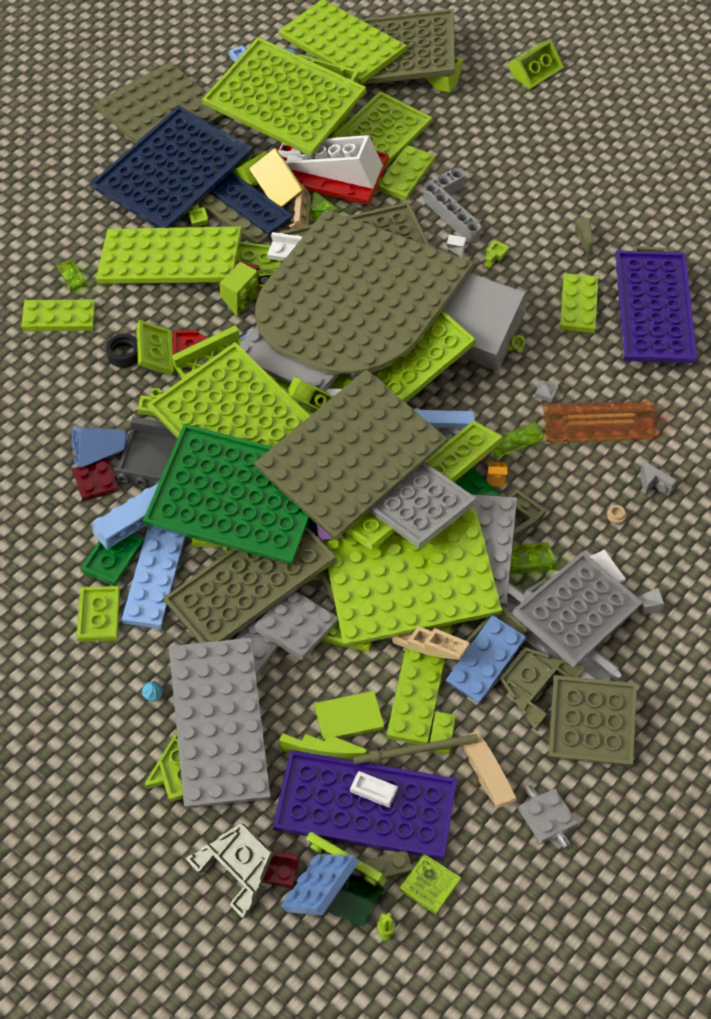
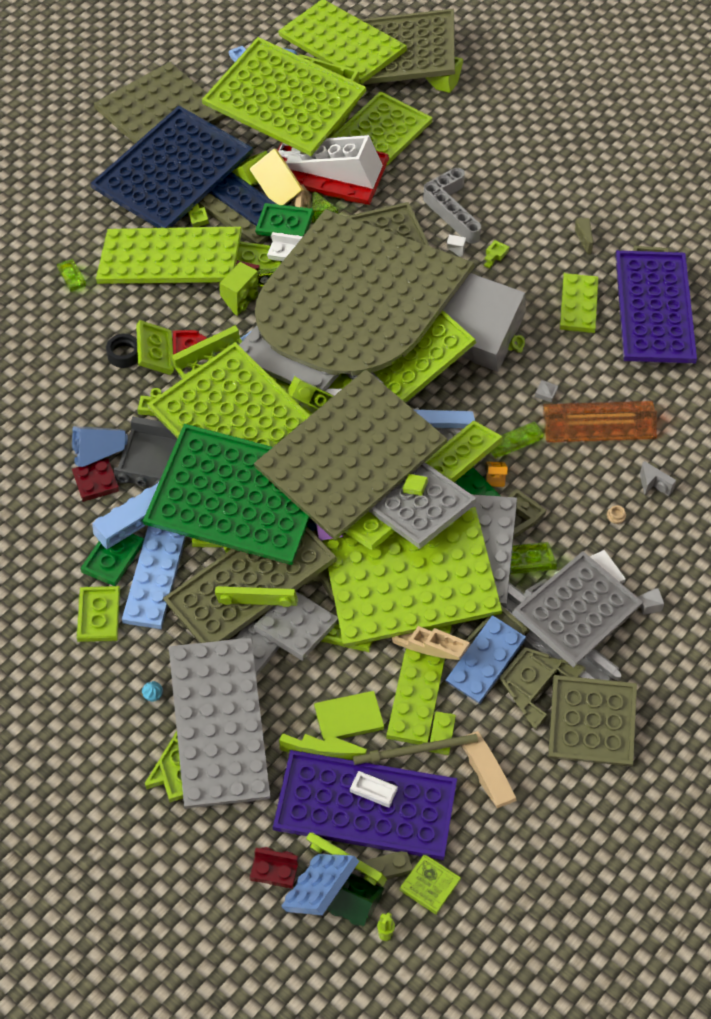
lime plate [21,299,96,331] -> none
wing [186,823,274,918] -> none
lime plate [376,145,436,201] -> none
lime slope [507,39,564,89] -> none
light grey plate [518,784,578,849] -> none
none -> lime plate [215,586,298,607]
none -> green plate [255,203,314,237]
none -> lime tile [403,474,428,496]

